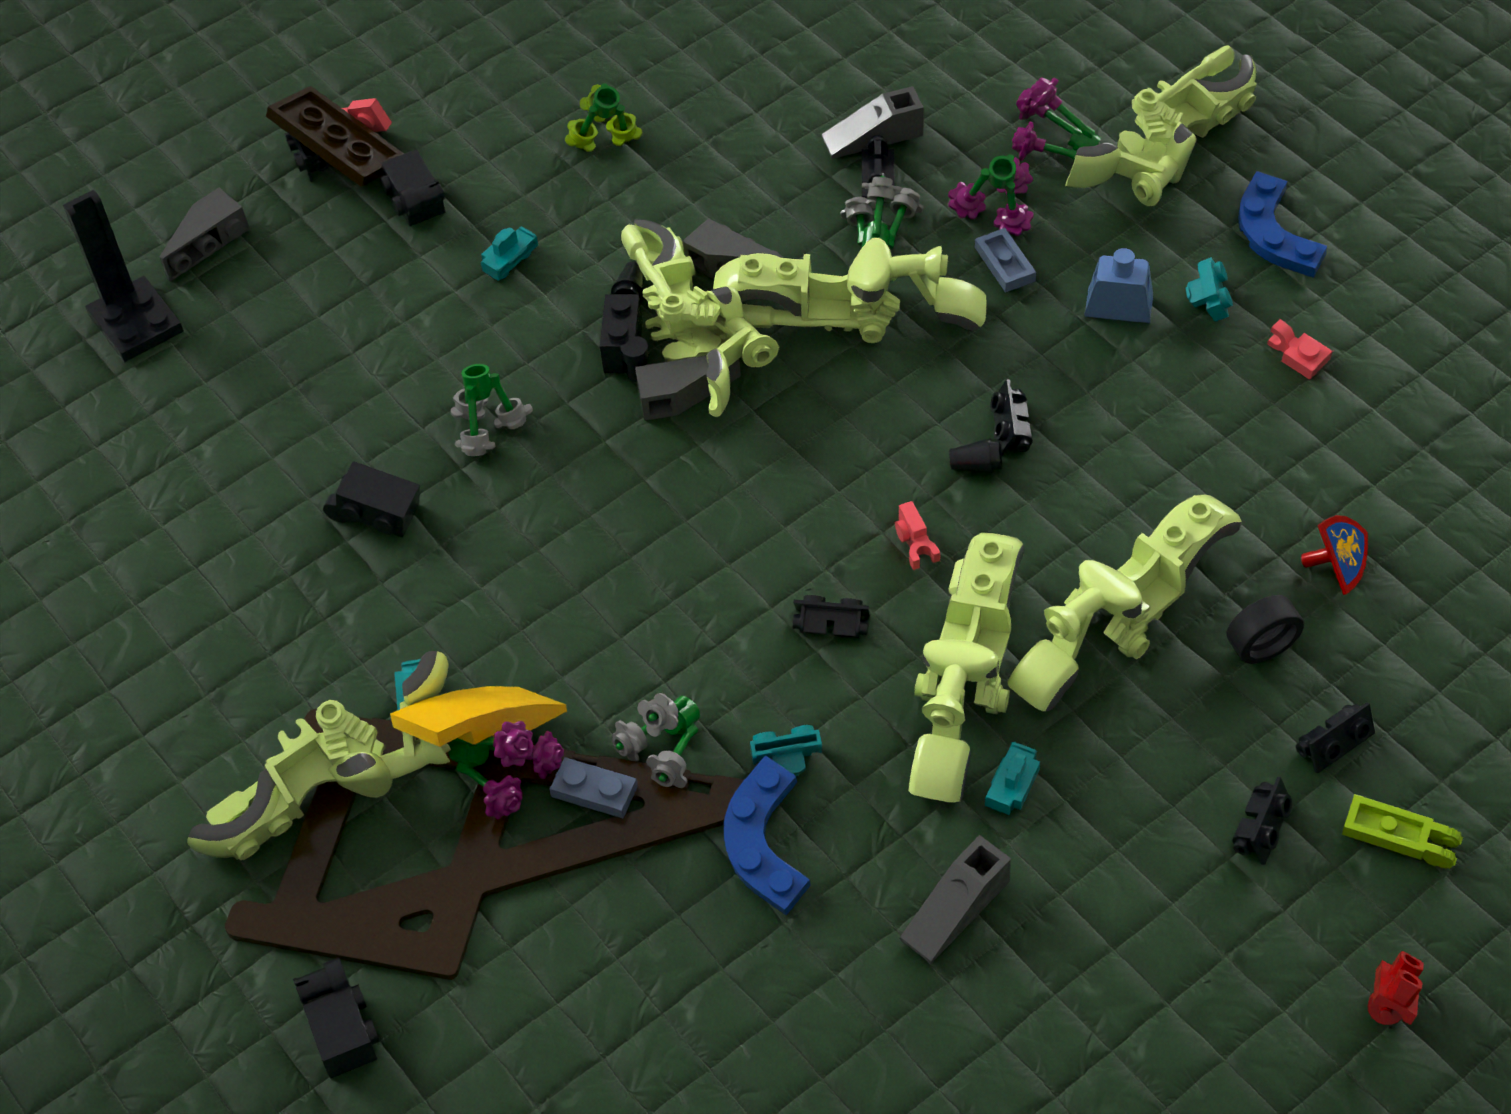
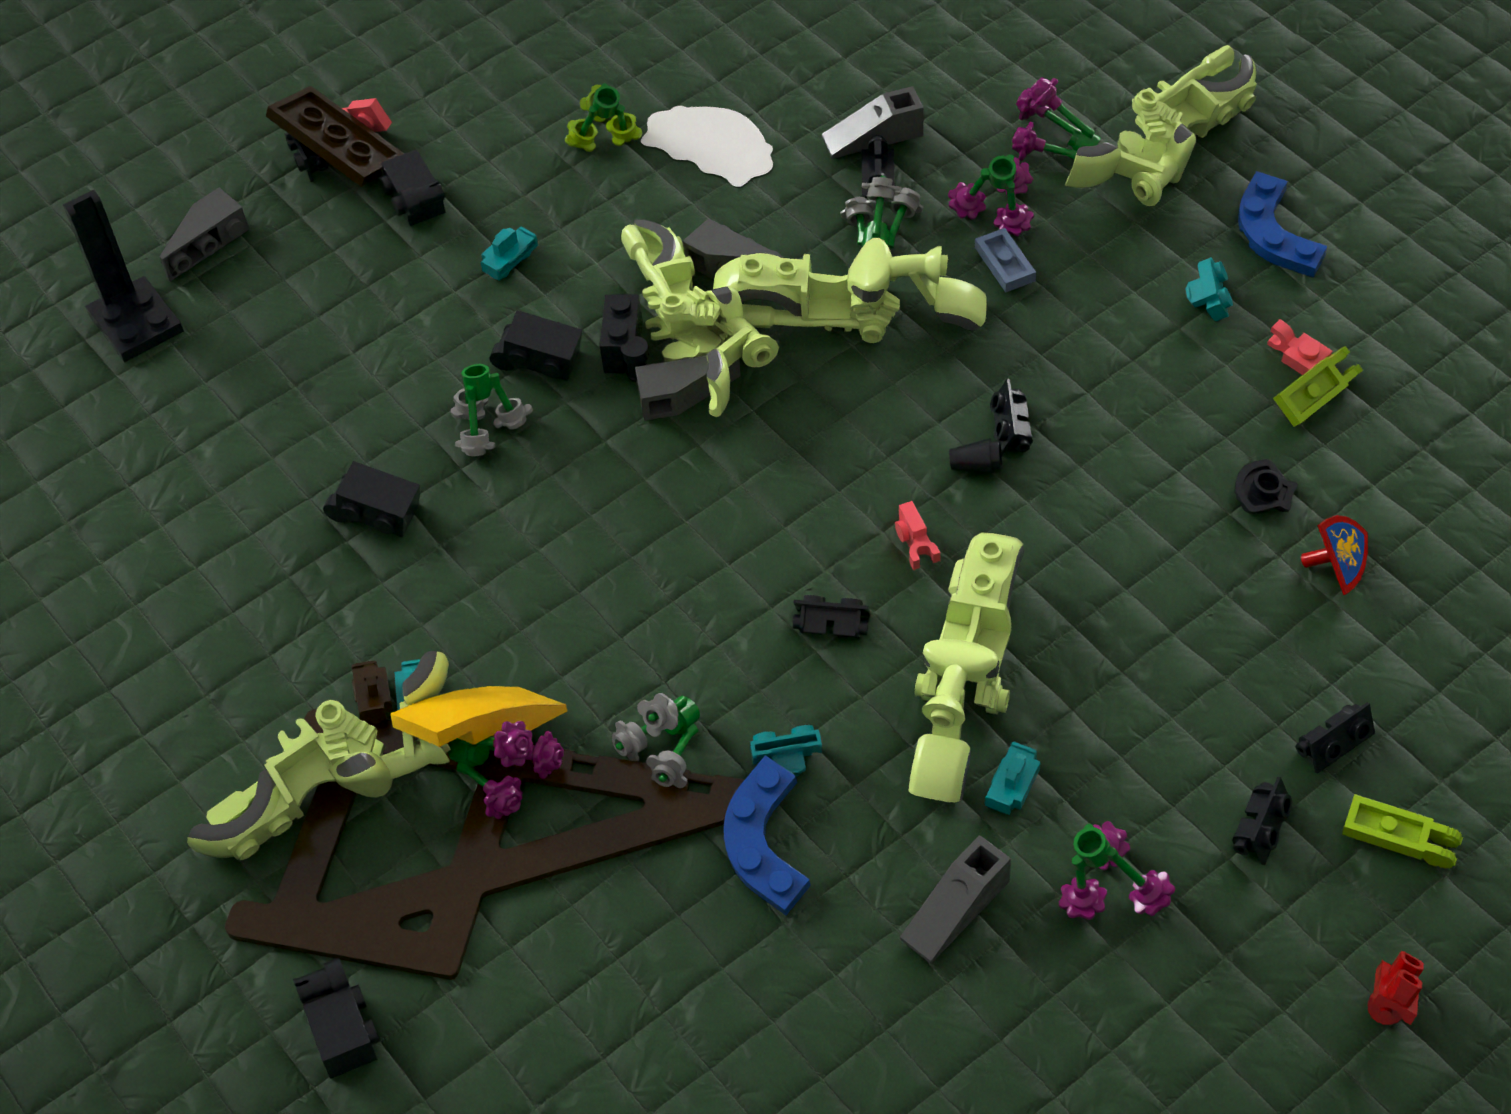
sand blue plate [550,757,638,818] -> none
black cone [611,261,644,303] -> none
yellowish green piece [1007,495,1242,711] -> none
medium blue torso [1085,248,1153,323] -> none
black tyre [1226,595,1304,664] -> none
none -> dark brown piece [351,660,393,724]
none -> black hinge [489,310,582,381]
none -> white sticker [641,105,773,187]
none -> magenta plant [1059,821,1176,920]
none -> black animal [1234,459,1298,514]
none -> lime hinge [1273,346,1363,427]

